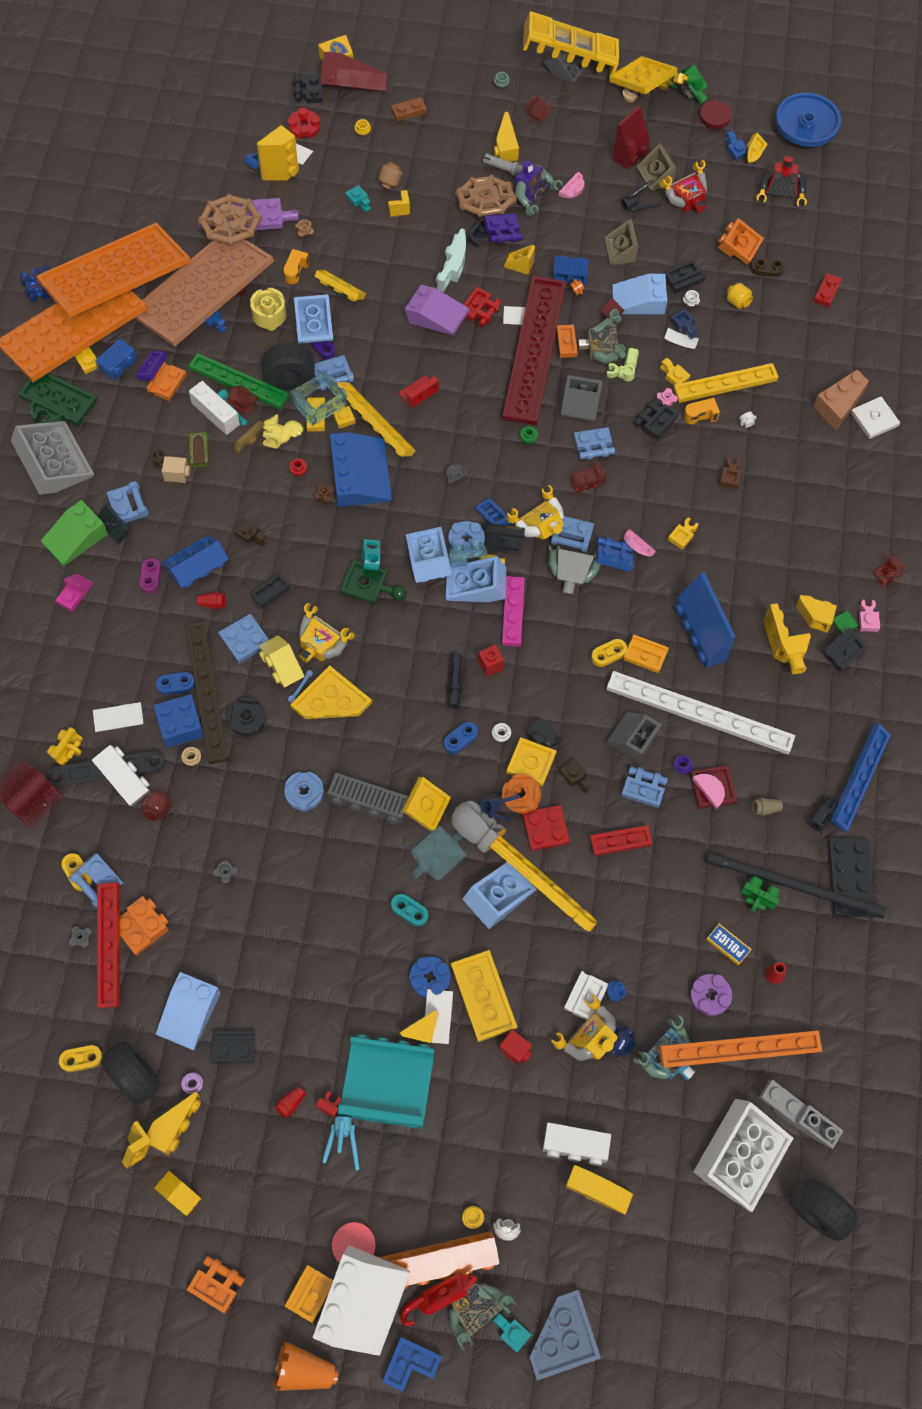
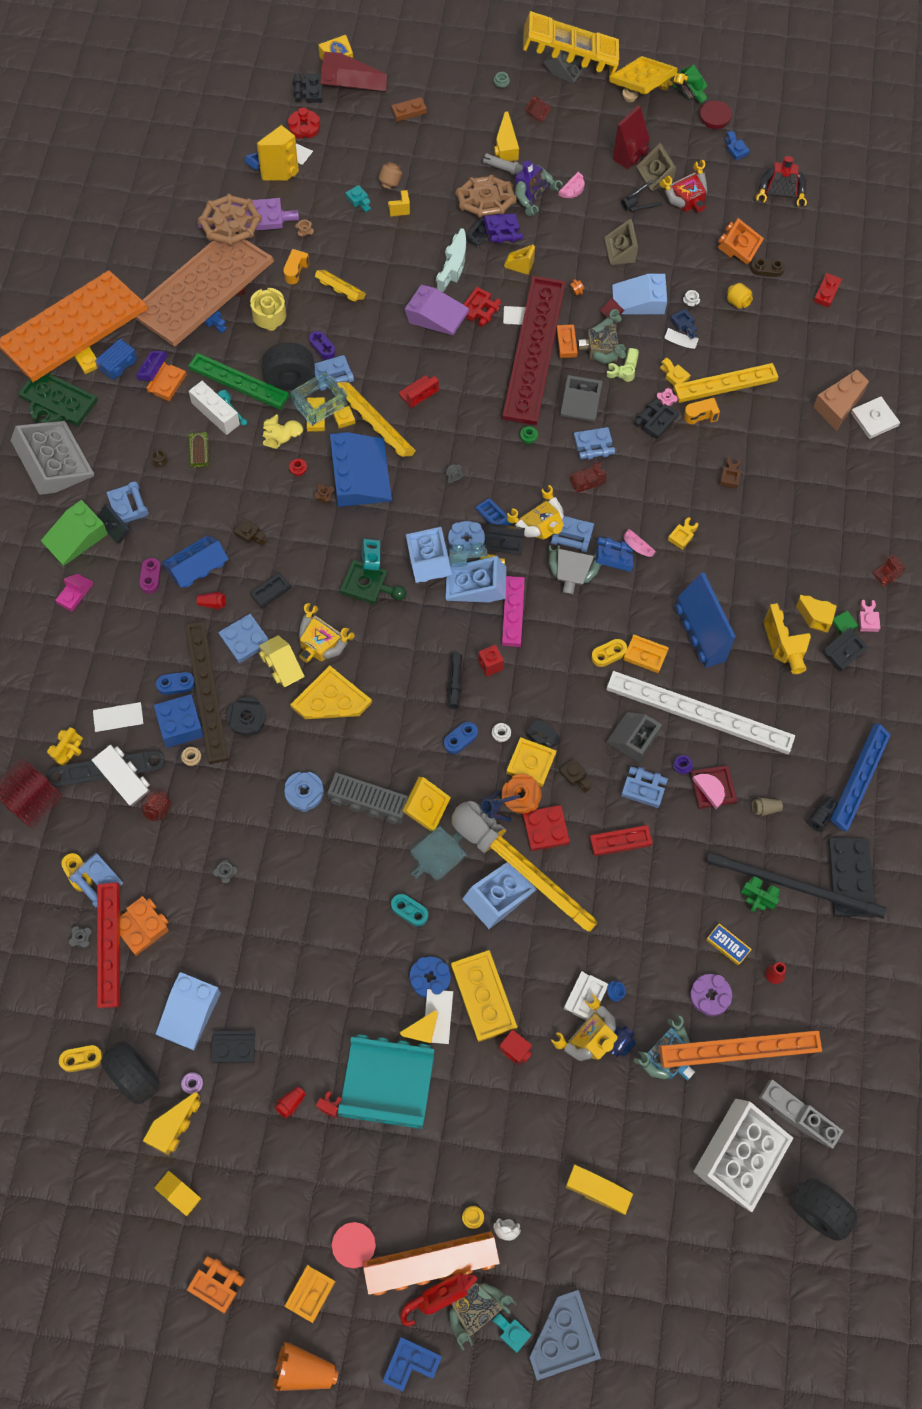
clear blue plate [20,265,51,302] -> none
orange plate [36,222,191,318] -> none
yellow panel [122,1121,151,1169] -> none
tan brick [162,456,191,483] -> none
clear red panel [226,385,258,413] -> none
clear yellow plate [233,421,265,454] -> none
medium blue hinge [288,670,313,703] -> none
light blue slope [294,294,333,343] -> none
white slope [313,1245,411,1356] -> none
medium azure plant [322,1117,359,1171] -> none
yellow plate [355,119,371,135] -> none
white brick [542,1123,611,1166] -> none
blue brick [553,256,589,285] -> none
black plate [664,259,706,293] -> none
white plate [739,412,757,428] -> none
yellow plate [746,133,767,163] -> none
blue dish [775,93,841,147] -> none

